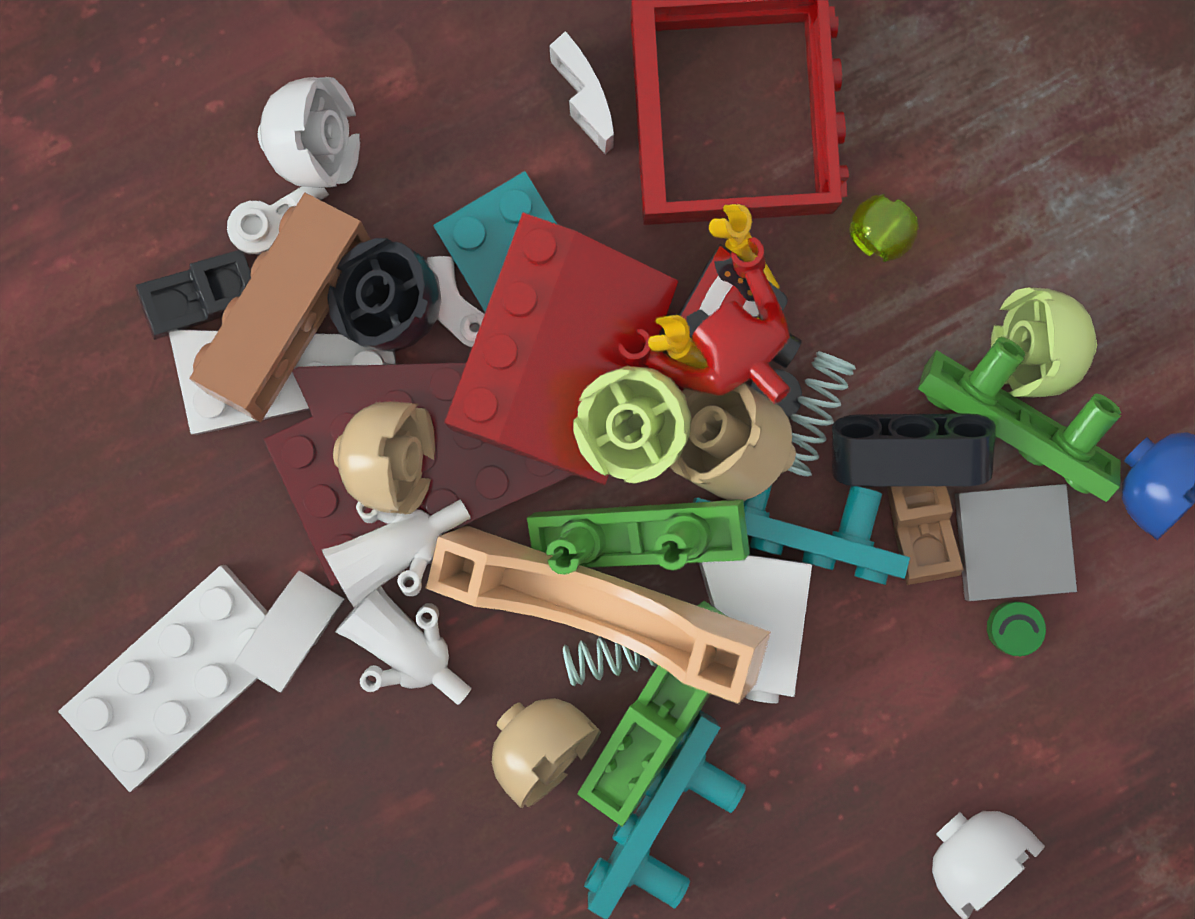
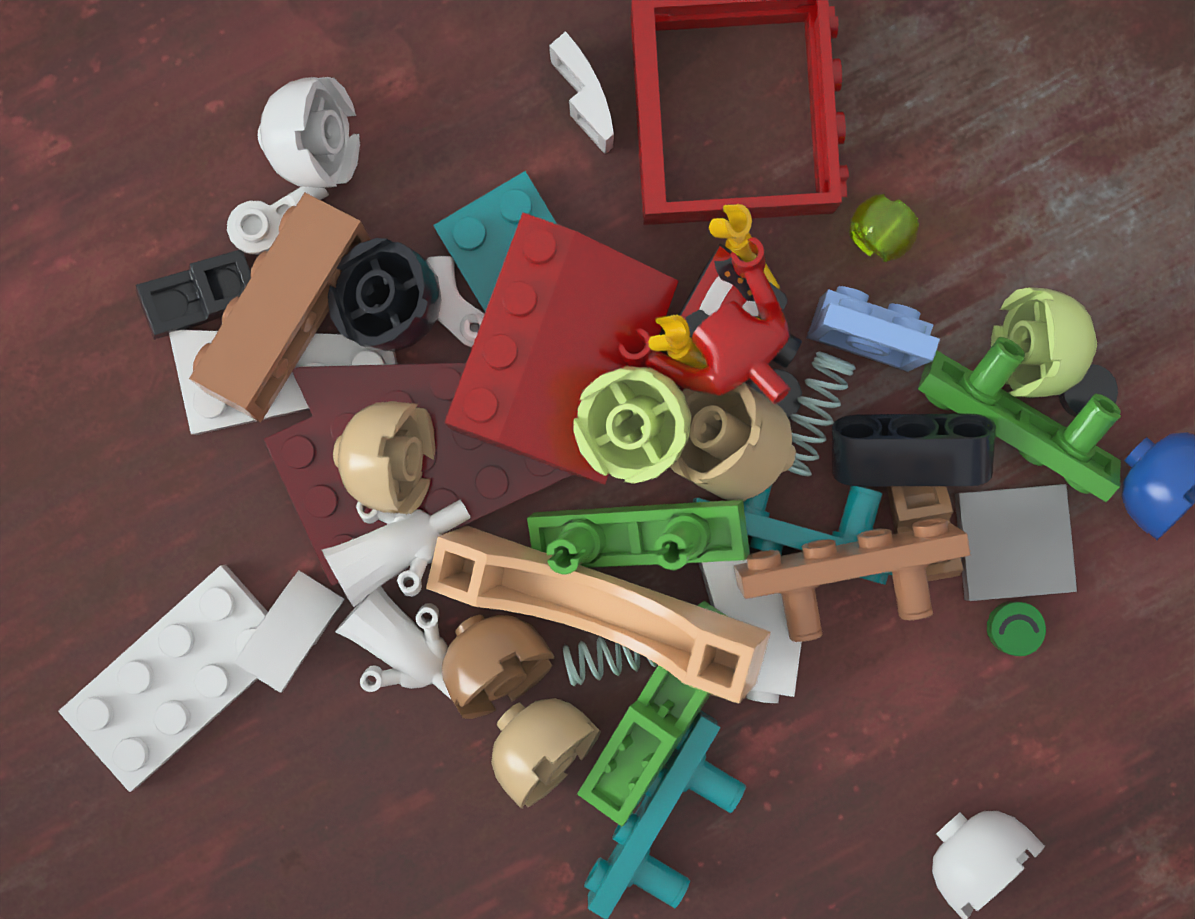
none -> medium nougat cylinder [442,615,554,719]
none -> nougat plate [734,518,971,642]
none -> light blue plate [807,286,940,372]
none -> black tile [1058,364,1118,417]

